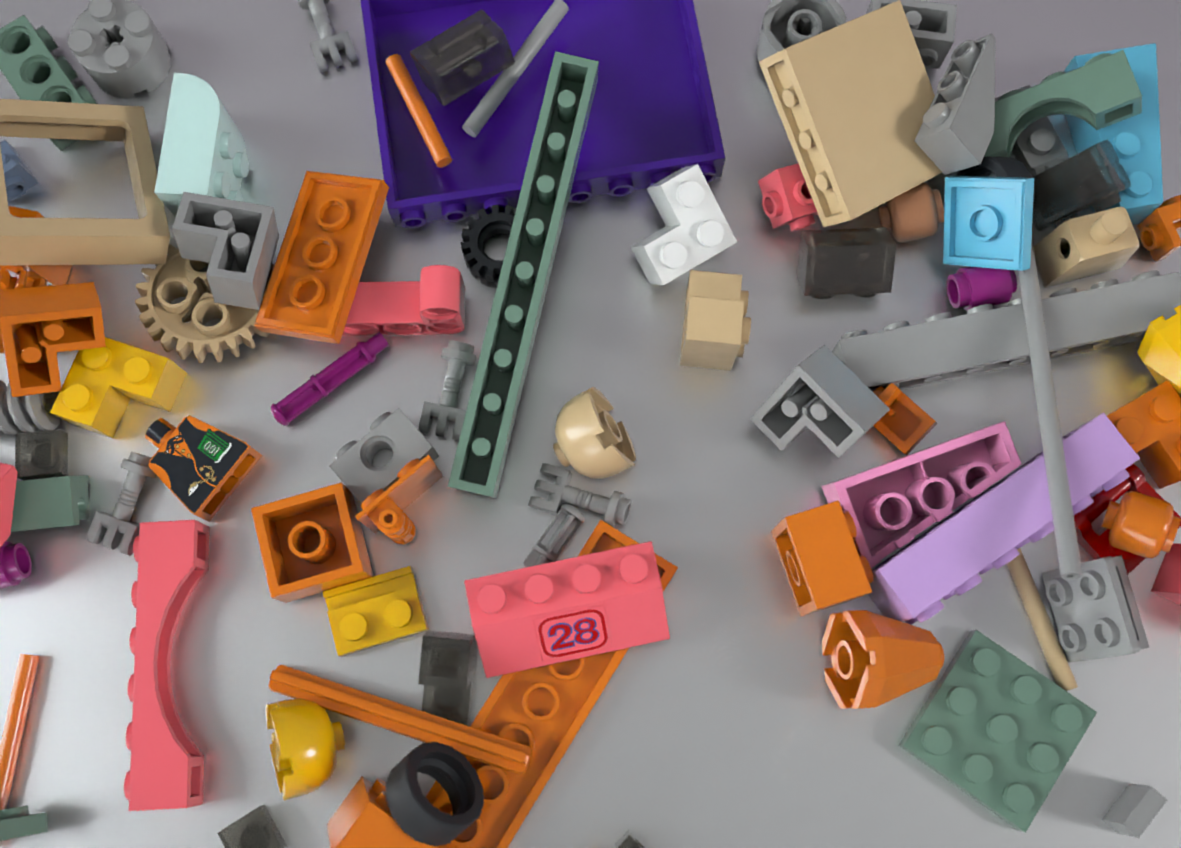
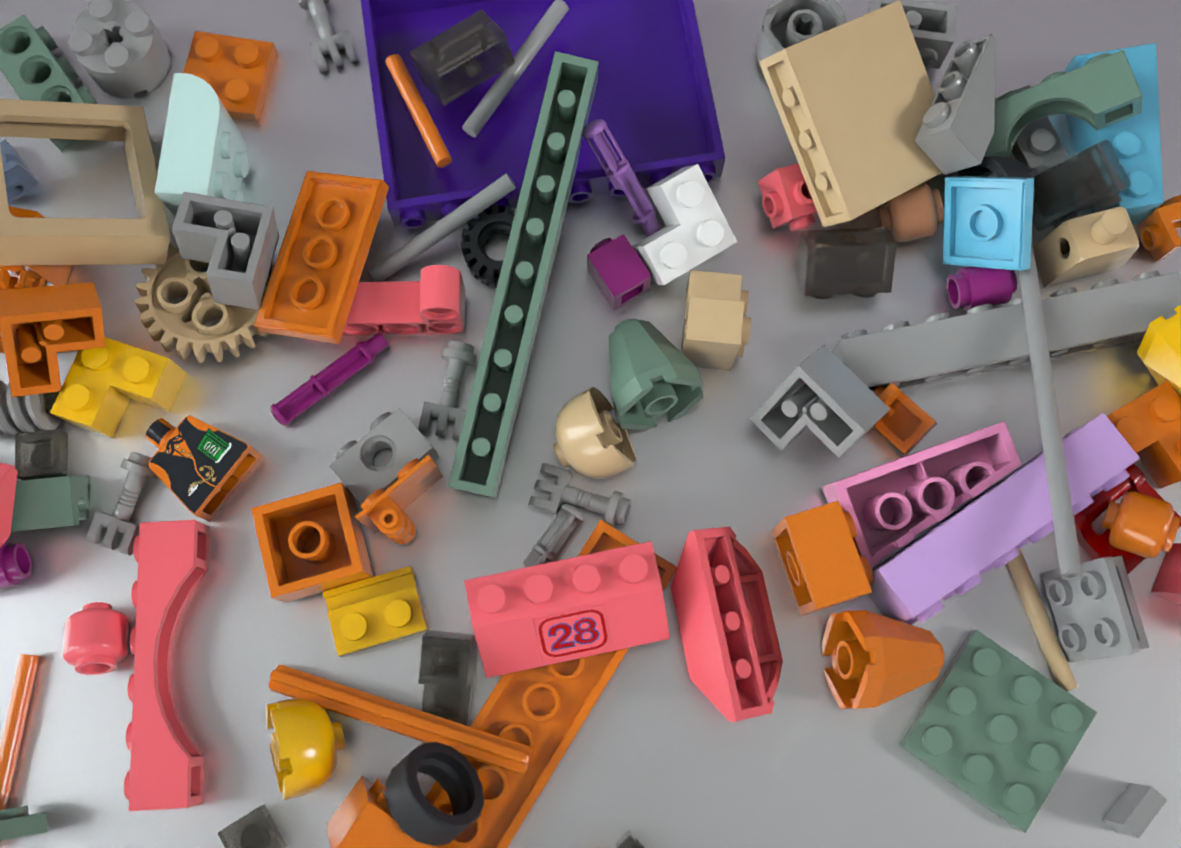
none -> coral head [63,602,129,675]
none -> orange plate [183,31,278,123]
none -> light grey bar [368,173,517,282]
none -> medium lavender piece [582,119,662,237]
none -> magenta brick [587,234,651,311]
none -> sand green cone [609,318,703,431]
none -> coral wedge [671,527,783,722]

